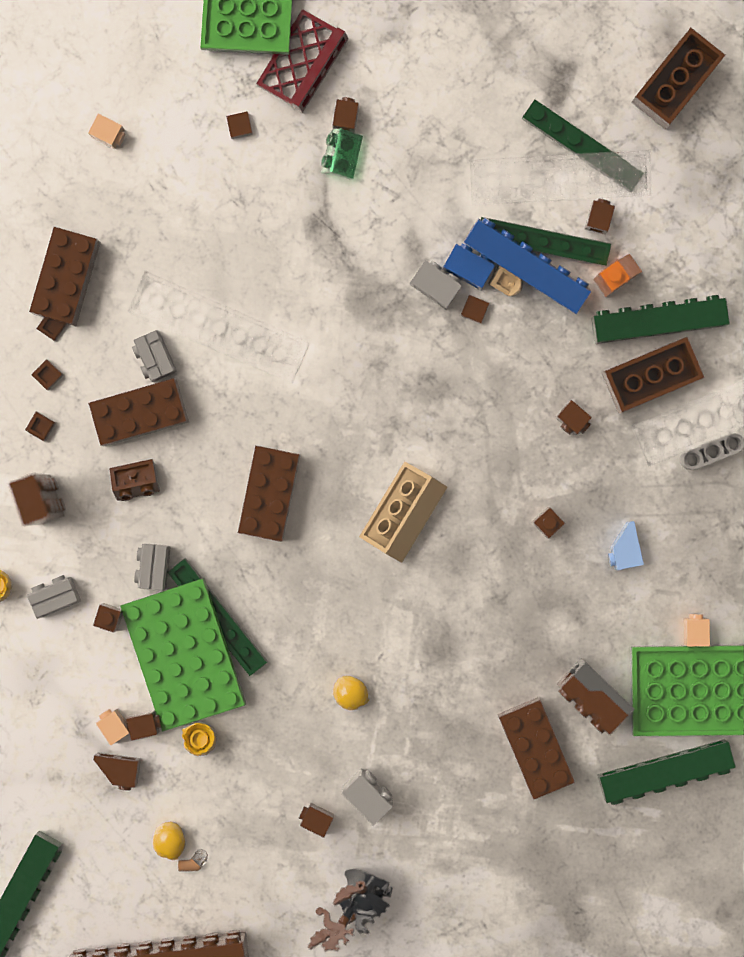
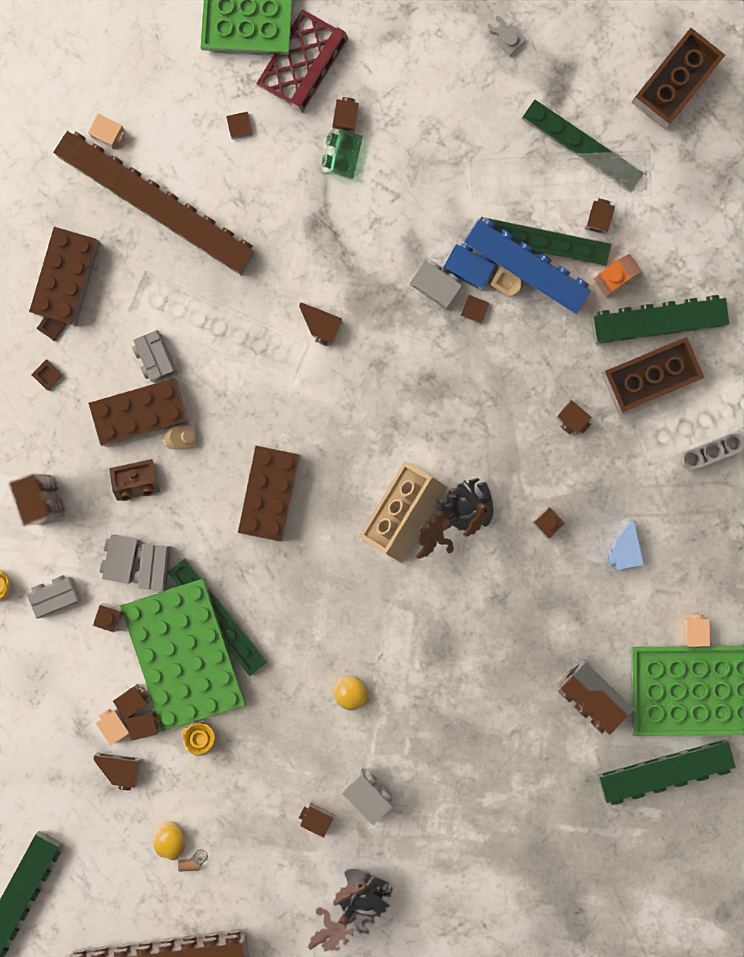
reddish brown tile [25,411,56,442] -> none
reddish brown brick [497,697,575,800] -> none
none -> reddish brown brick [53,130,255,276]
none -> light grey brick [100,535,140,584]
none -> reddish brown brick [113,684,149,719]
none -> tan plate [161,425,197,449]
none -> reddish brown slope [299,302,342,346]
none -> helmet [416,478,494,559]
none -> light grey plate [487,16,526,57]

